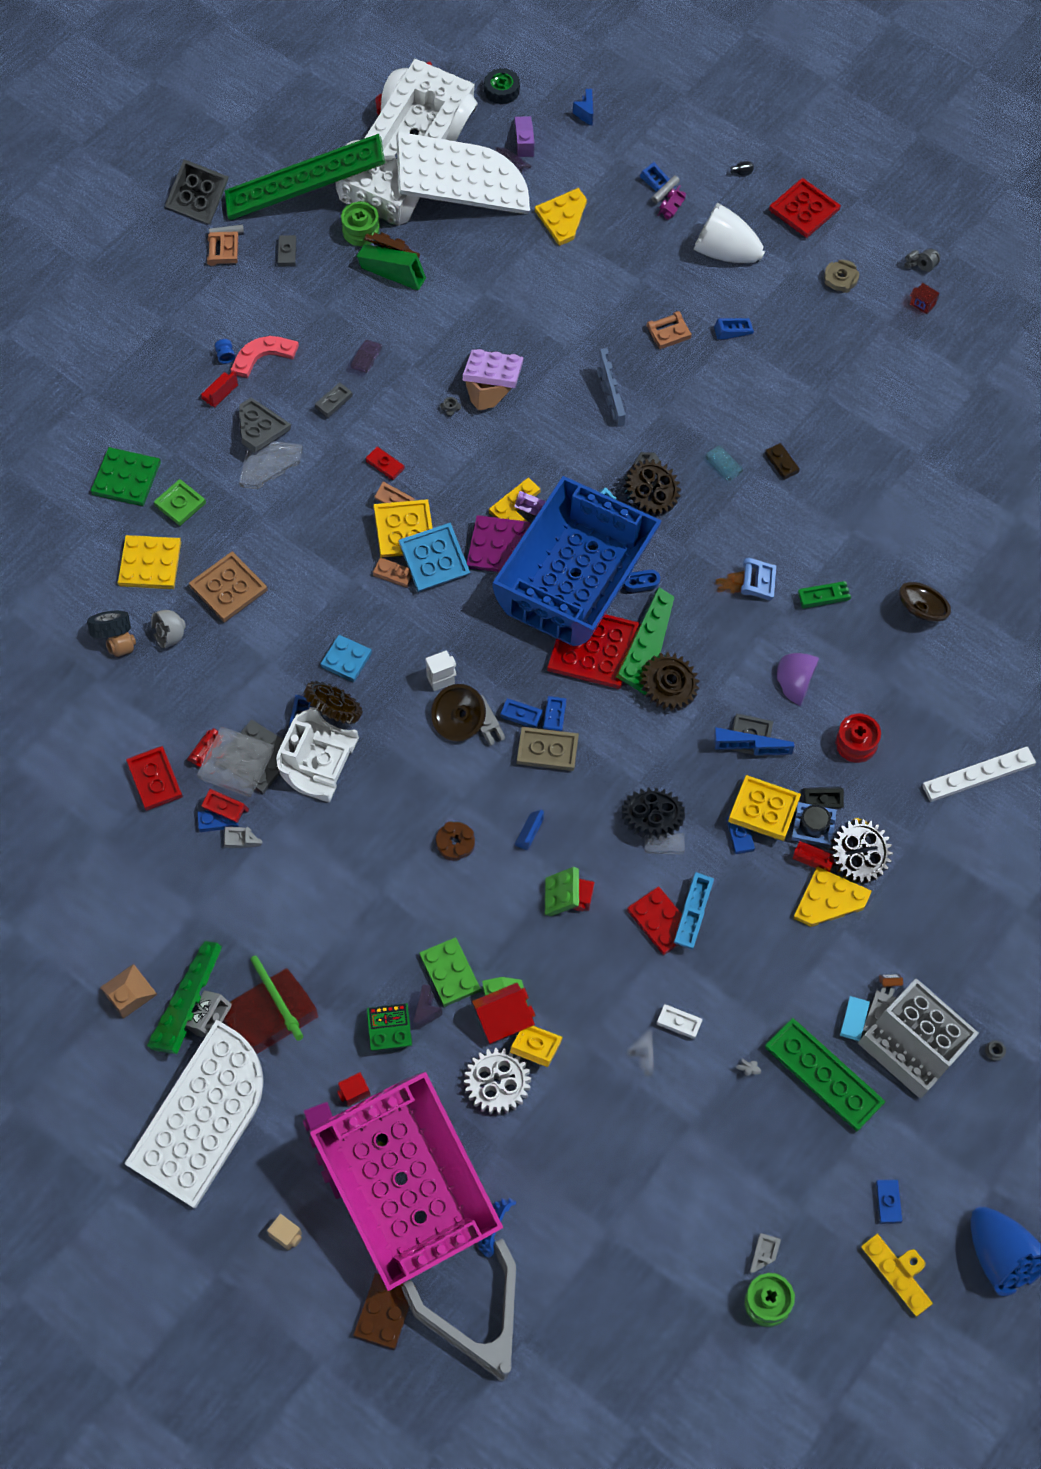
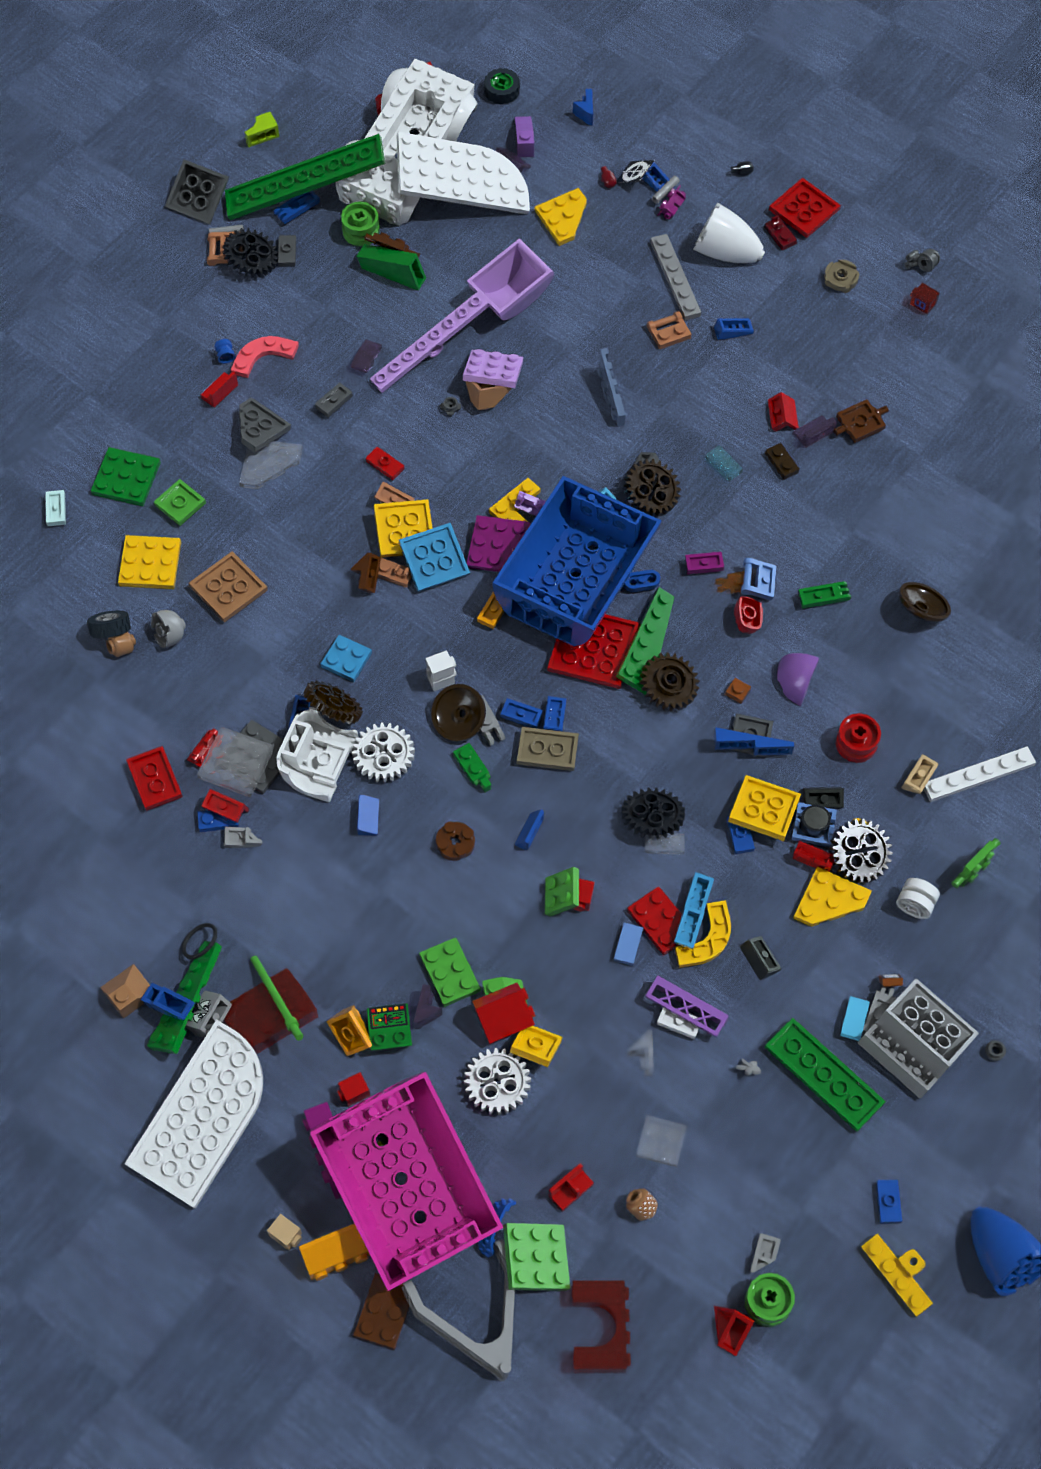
none -> light aqua plate [46,490,66,526]
none -> blue slope [141,983,195,1021]
none -> black tyre [182,923,218,959]
none -> black gear [223,228,279,278]
none -> lime arch [245,112,279,147]
none -> blue hinge [273,190,320,224]
none -> light orange slope [299,1223,370,1281]
none -> light orange slope [326,1005,372,1056]
none -> reddish brown slope [350,553,381,593]
none -> white gear [352,723,415,782]
none -> slope [357,795,379,836]
none -> lavender plate [370,239,554,393]
none -> green hinge [453,743,492,793]
none -> light orange hinge [477,591,504,629]
none -> bright green plate [503,1223,570,1291]
none -> red panel [548,1163,594,1212]
none -> clear red arch [572,1280,631,1373]
none -> dark red cylinder [600,166,617,188]
none -> medium blue tile [614,923,643,966]
none -> sticker [617,160,655,182]
none -> medium nougat head [626,1189,658,1221]
none -> clear plate [636,1115,687,1167]
none -> medium lavender fence [645,975,729,1038]
none -> light grey plate [651,234,701,320]
none -> yellow plate [675,900,731,968]
none -> magenta plate [685,551,724,574]
none -> red slope [713,1305,754,1356]
none -> dark orange plate [725,678,751,704]
none -> red piece [734,596,763,634]
none -> pearl dark grey slope [740,936,781,980]
none -> dark red plate [764,215,797,251]
none -> red panel [768,392,799,432]
none -> clear purple panel [793,415,837,448]
none -> reddish brown plate [833,399,889,443]
none -> white wheel [896,878,940,919]
none -> tan slope [901,754,939,794]
none -> bright green plate [951,838,1001,888]

